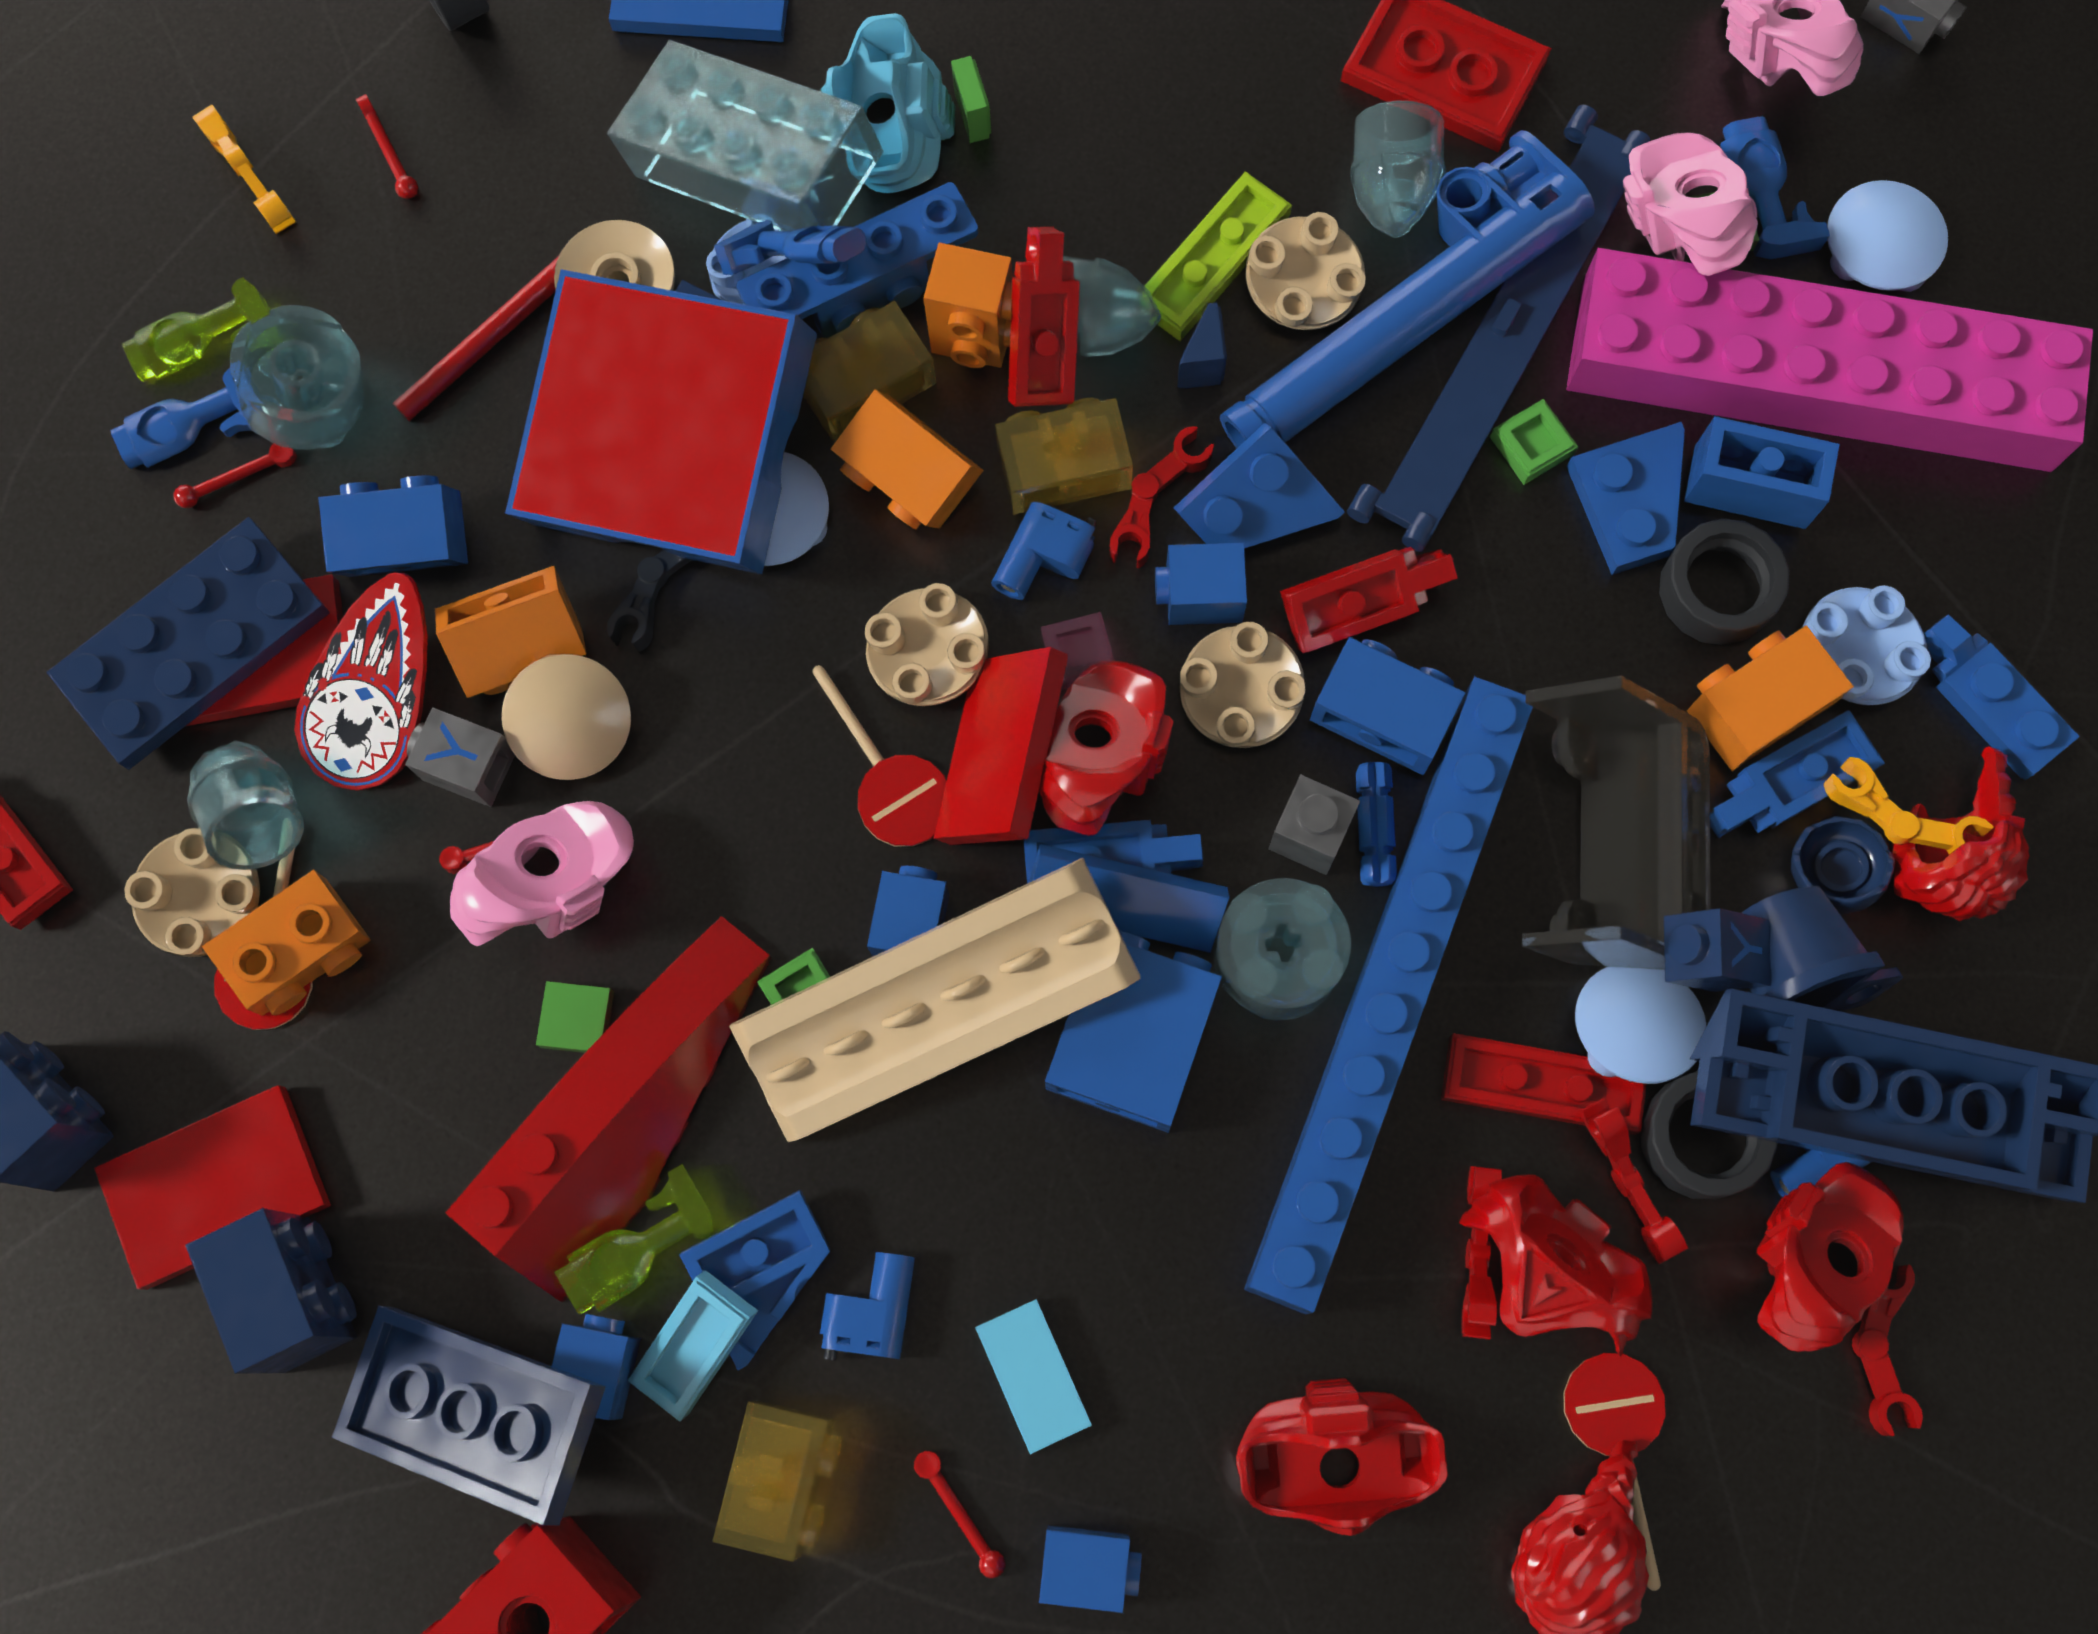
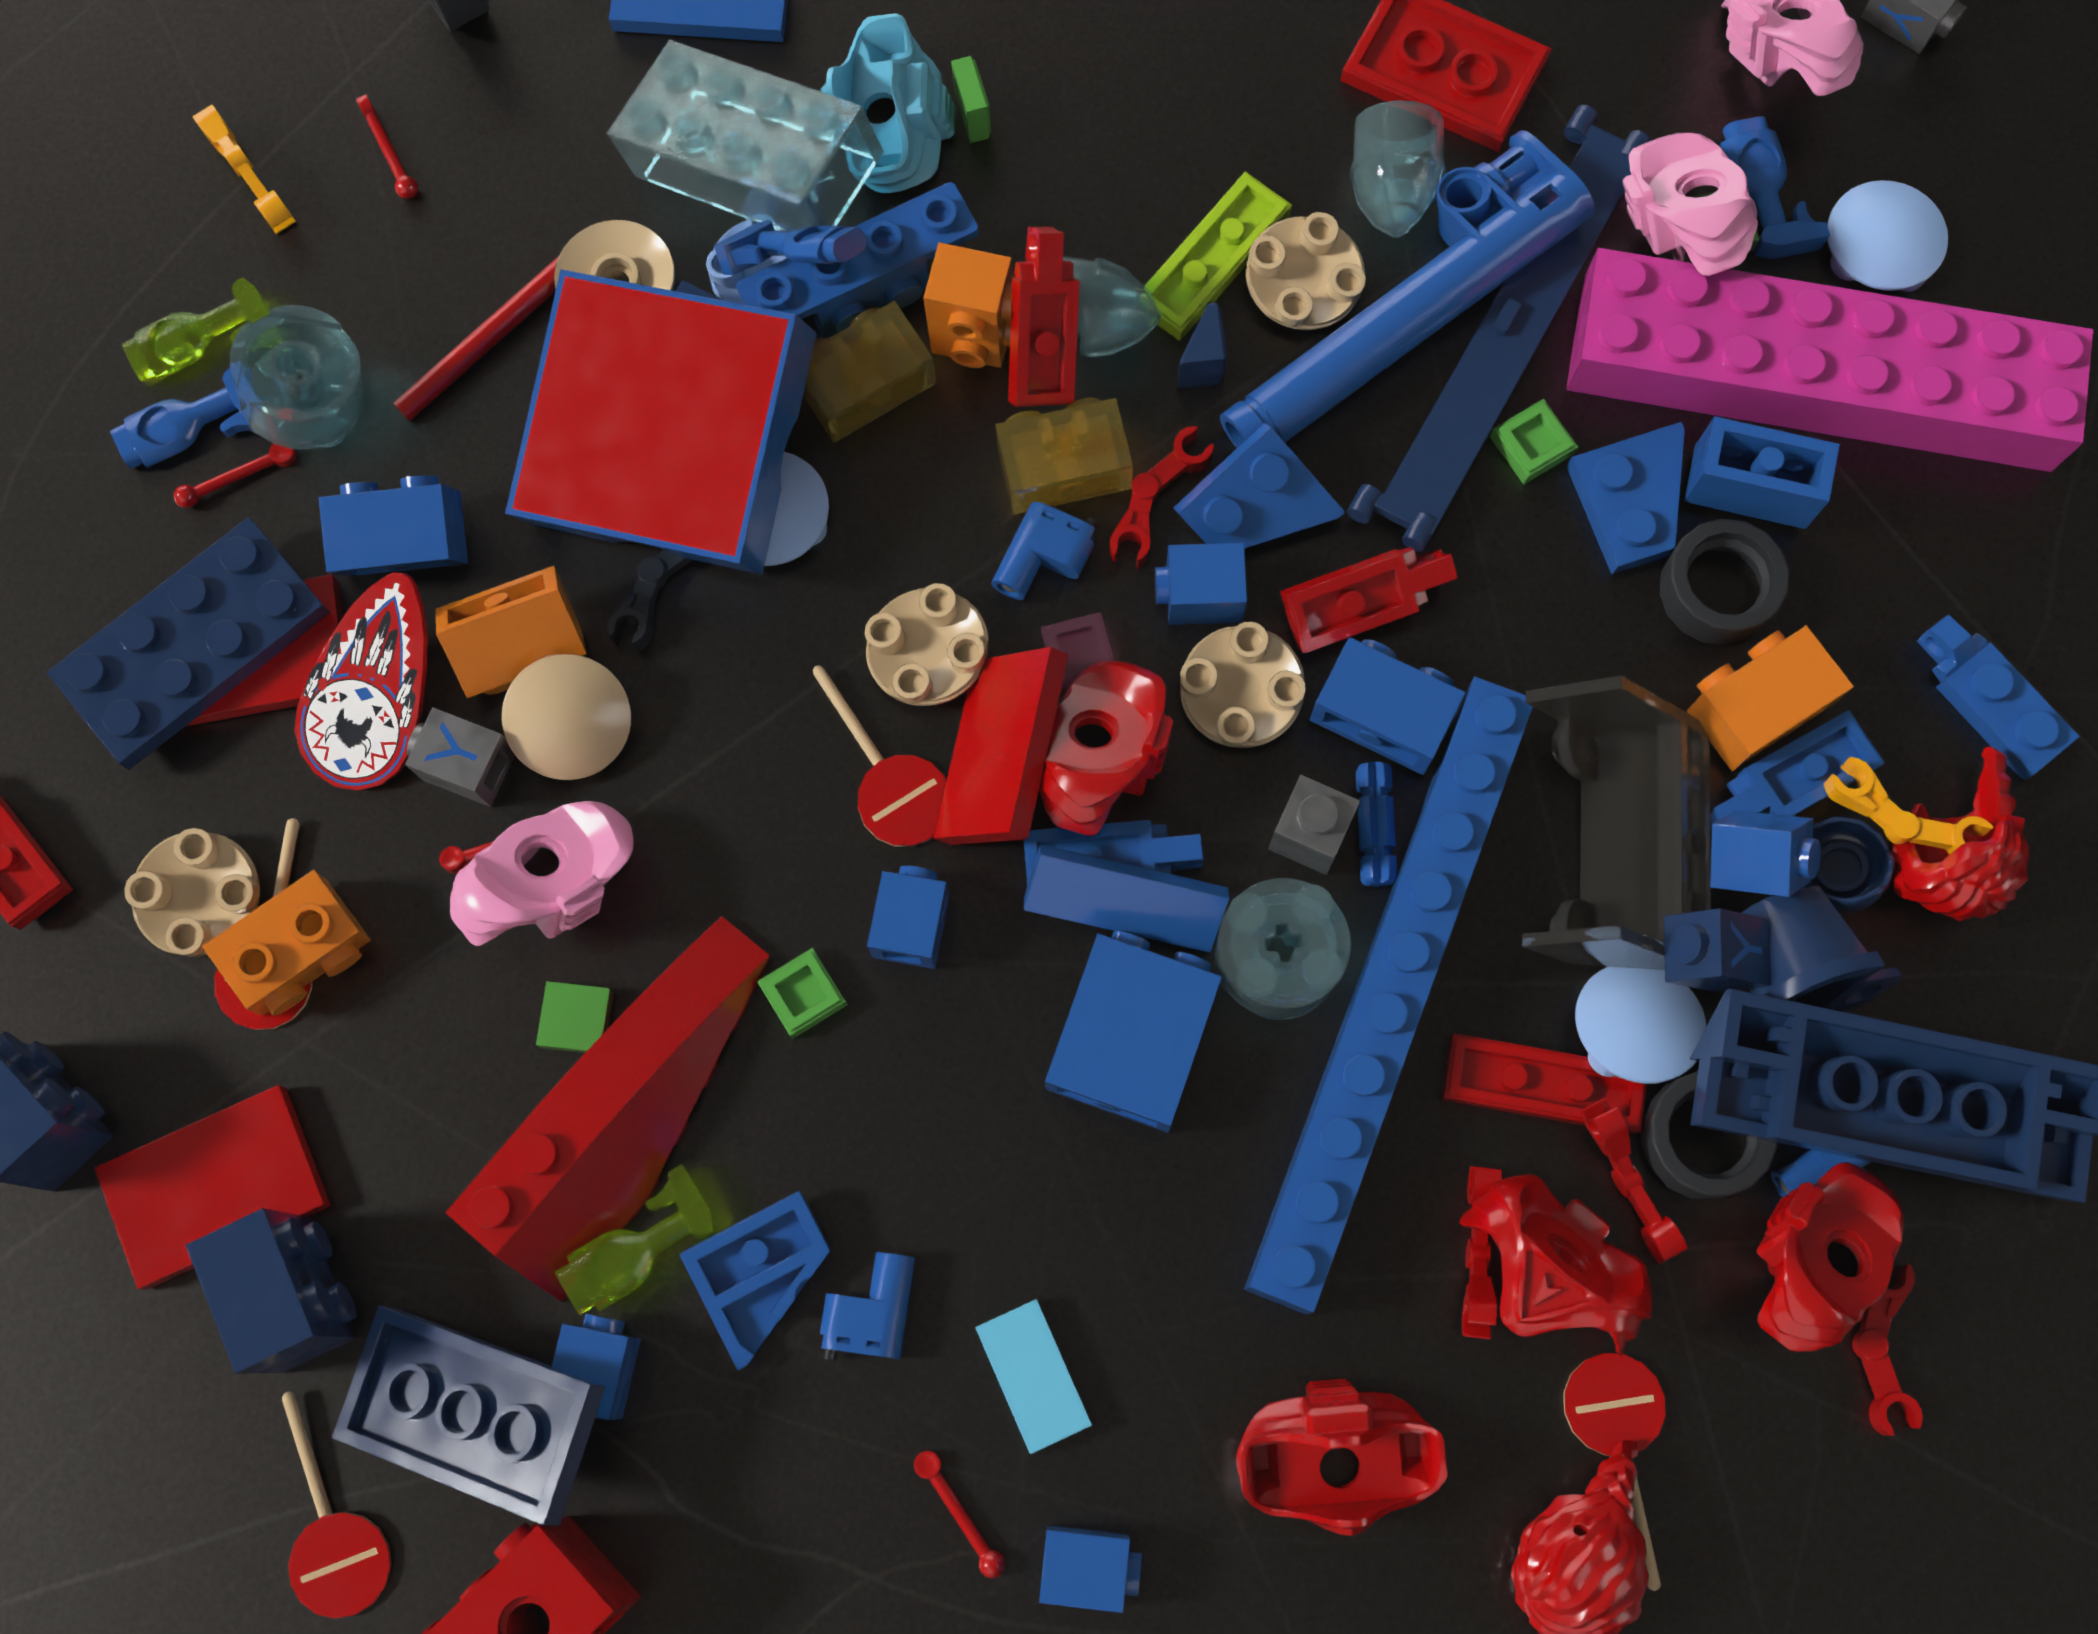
clear light blue helmet [187,741,304,870] -> none
medium azure tile [628,1270,758,1422] -> none
clear yellow brick [712,1401,842,1562] -> none
tan plate [729,857,1141,1142] -> none
orange brick [831,389,984,530] -> none
light blue dish [1803,585,1931,705] -> none
none -> red piece [282,1391,392,1619]
none -> blue brick [1710,811,1821,897]

